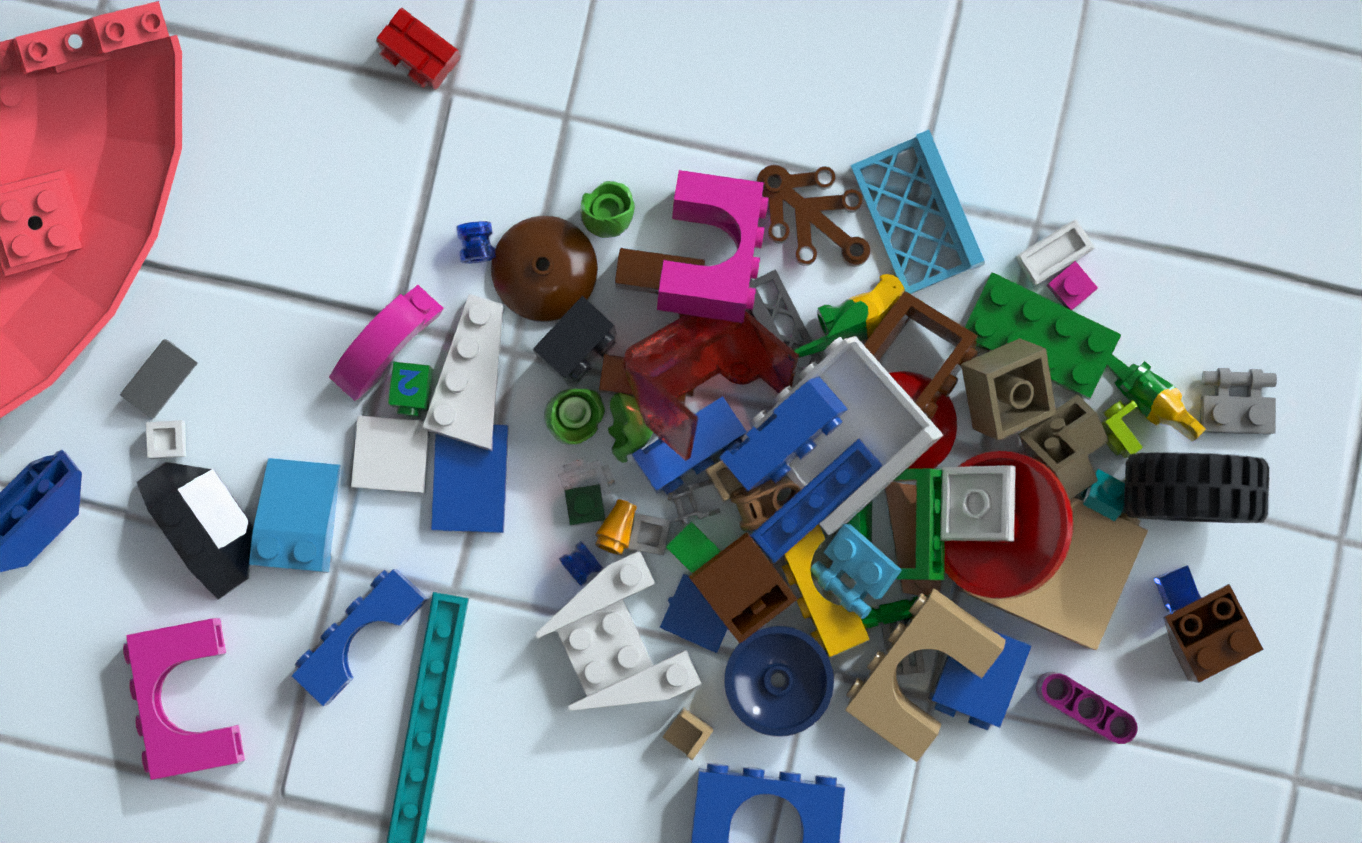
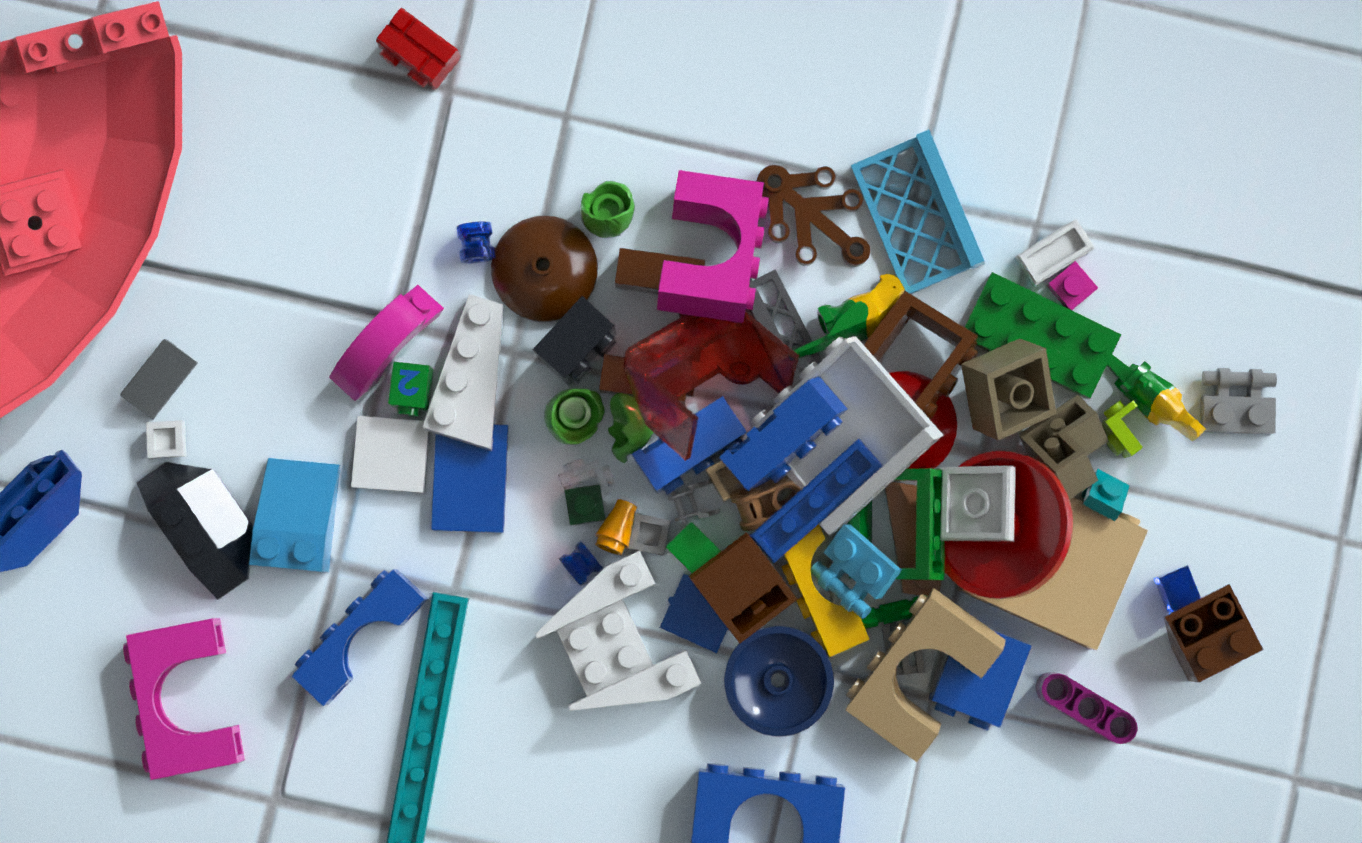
tan panel [663,707,714,760] -> none
black tyre [1124,452,1270,523] -> none

